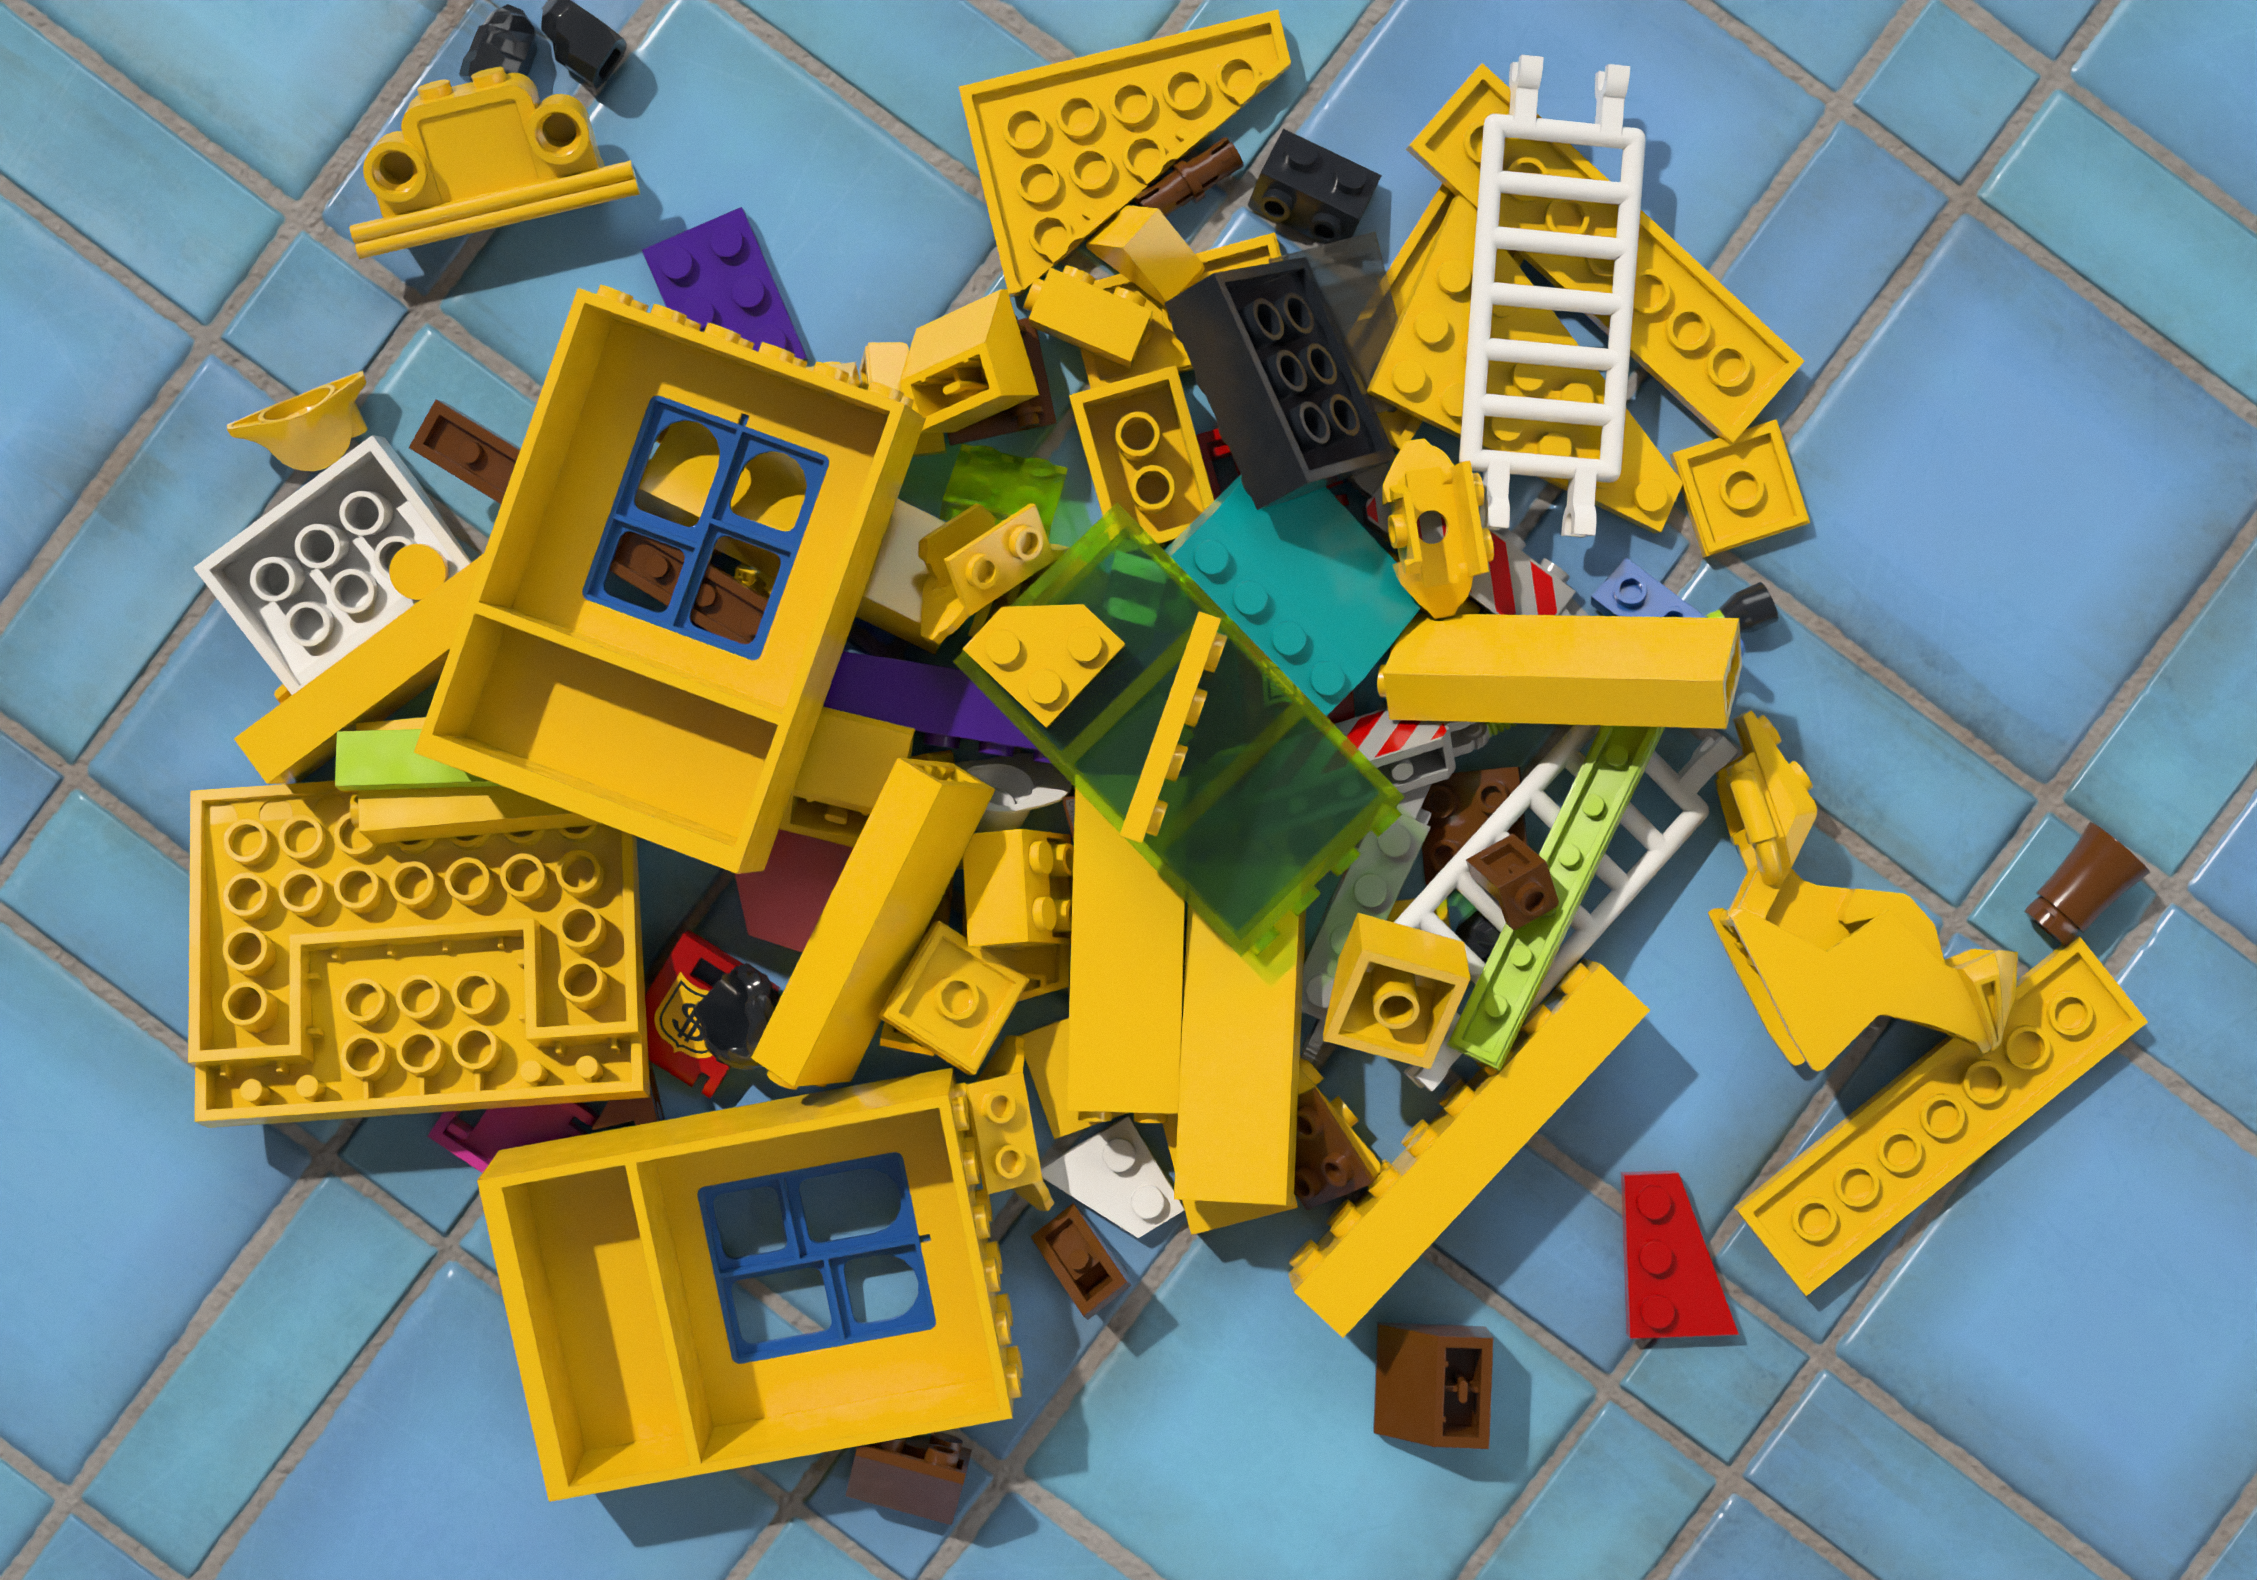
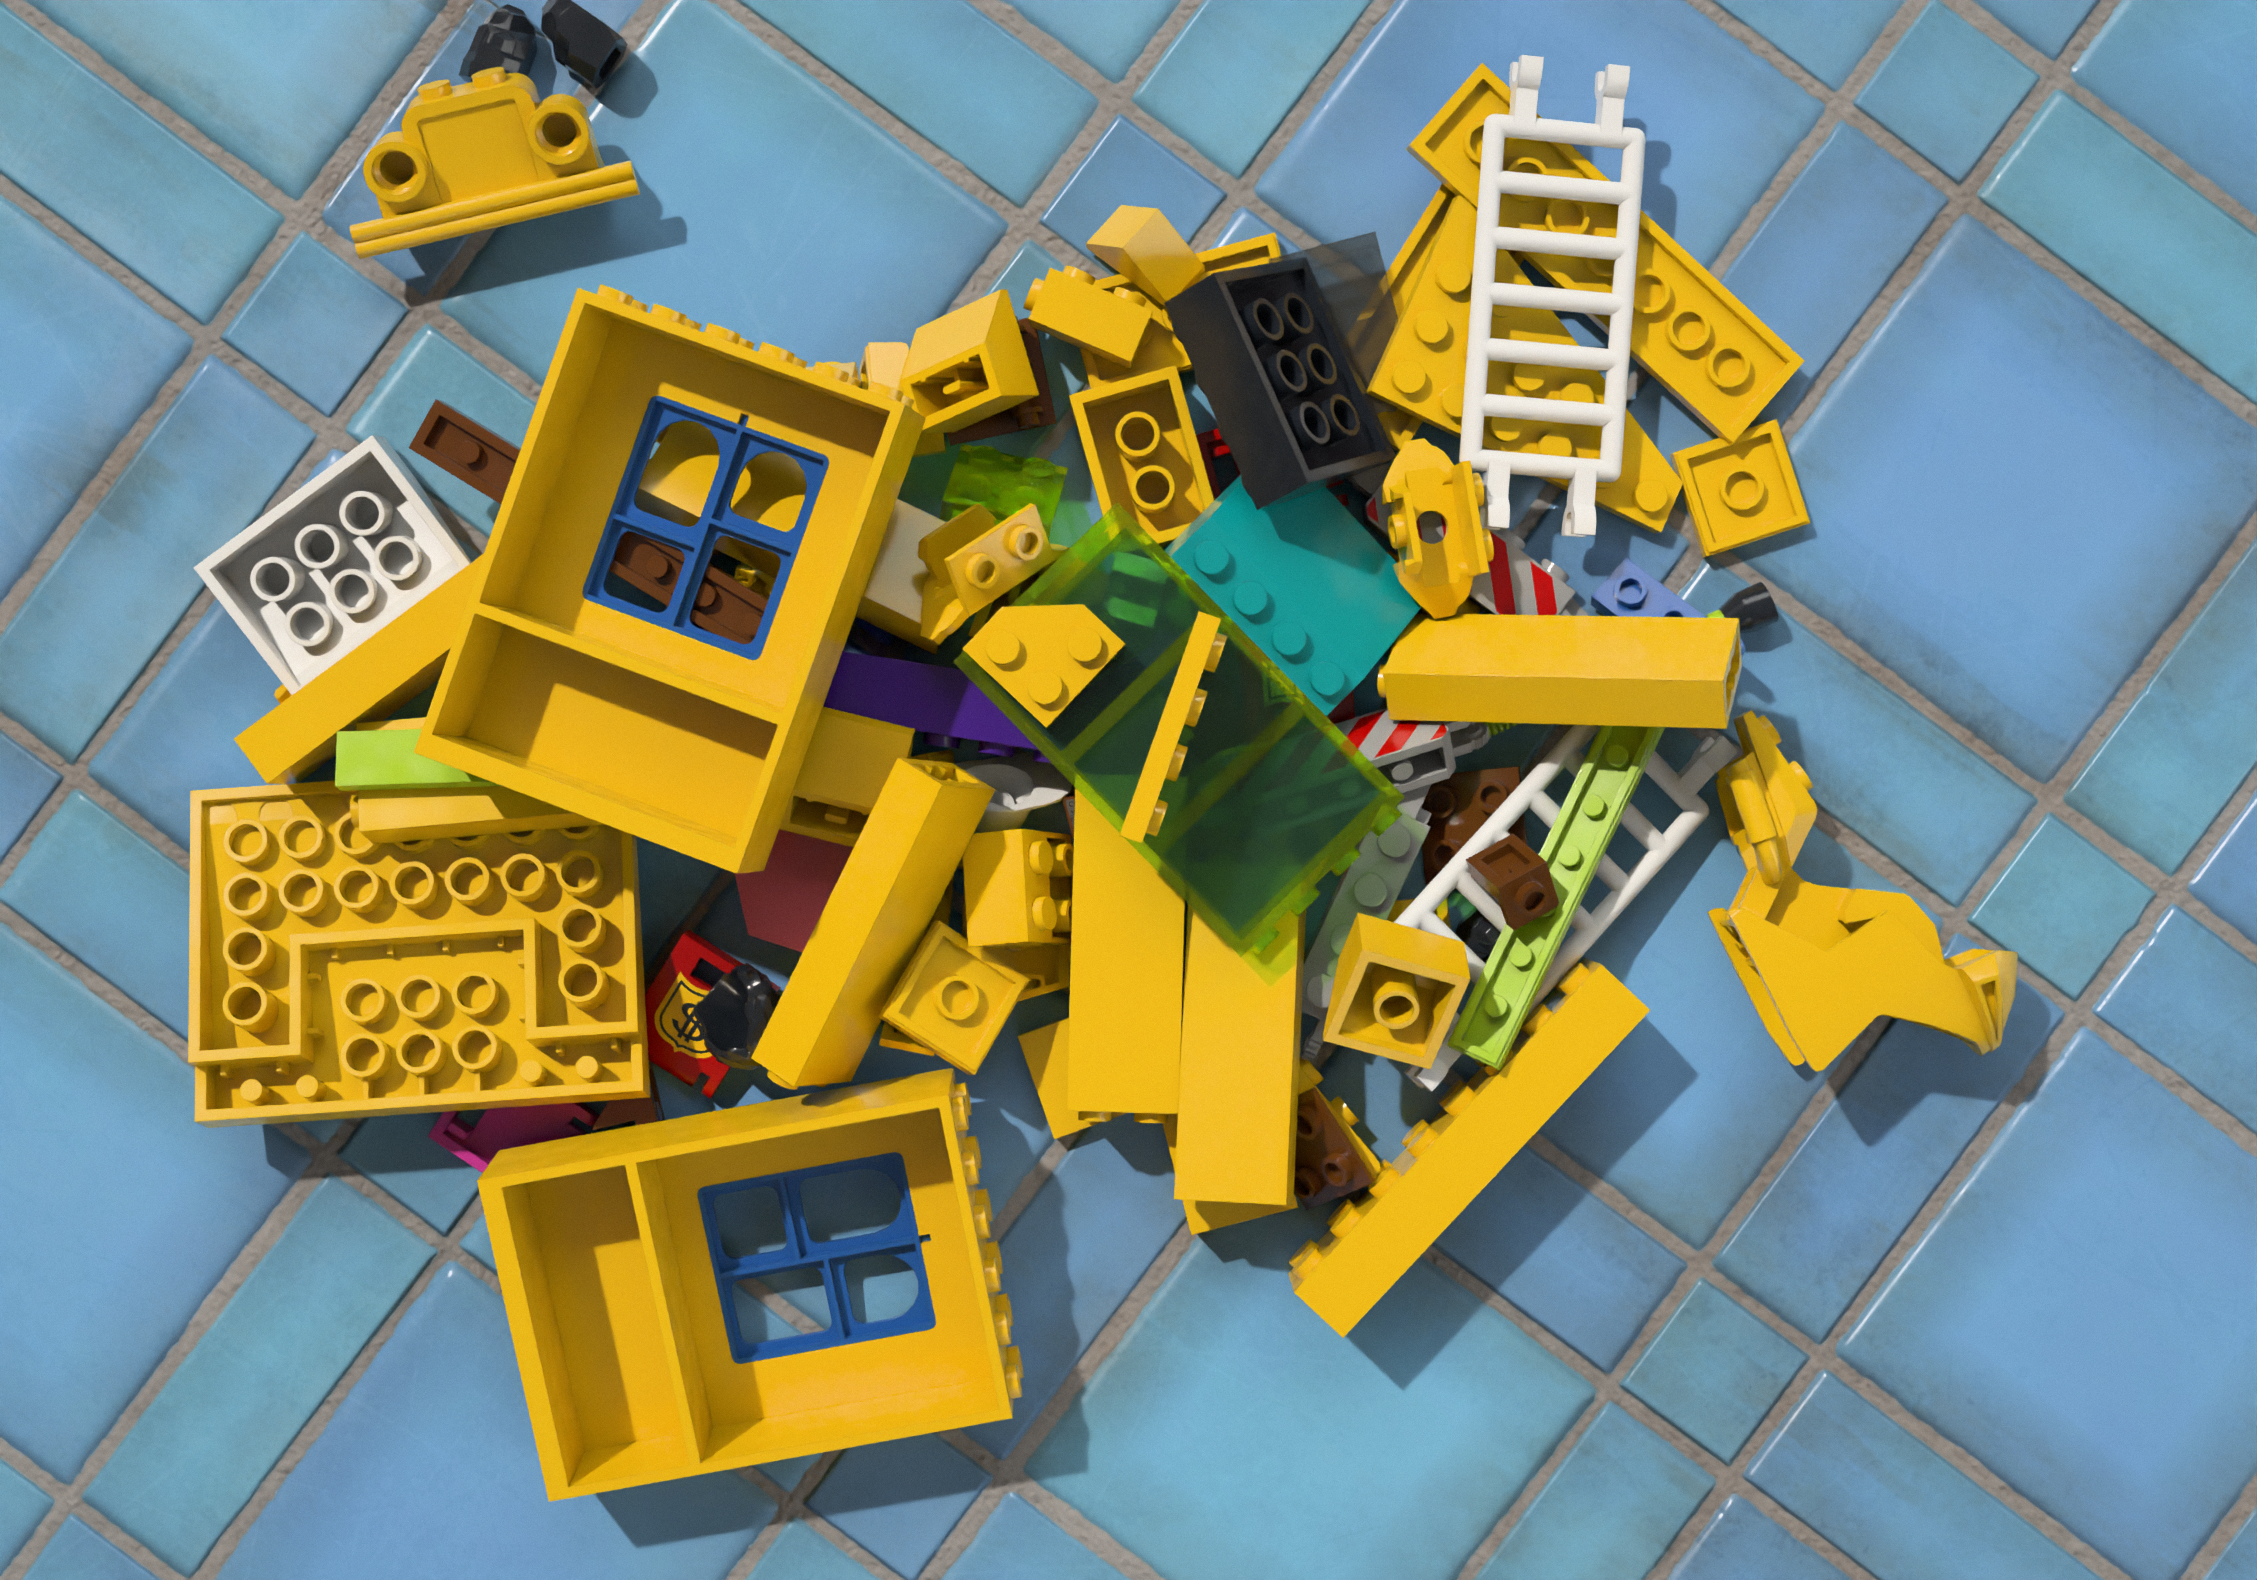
yellow hat [227,370,368,471] -> none
yellow tile [389,544,449,600] -> none
dark purple plate [642,207,808,361] -> none
reddish brown slope [846,1432,972,1525] -> none
yellow wing [959,9,1291,298] -> none
yellow piece [964,1035,1054,1211] -> none
reddish brown slope [1031,1203,1131,1320] -> none
white wing [1040,1114,1185,1238] -> none
reddish brown pin [1134,137,1244,217] -> none
black bracket [1248,128,1382,252] -> none
reddish brown slope [1373,1322,1494,1449] -> none
red wing [1621,1170,1739,1339] -> none
yellow plate [1734,936,2148,1296] -> none
reddish brown plant [2024,822,2150,947] -> none

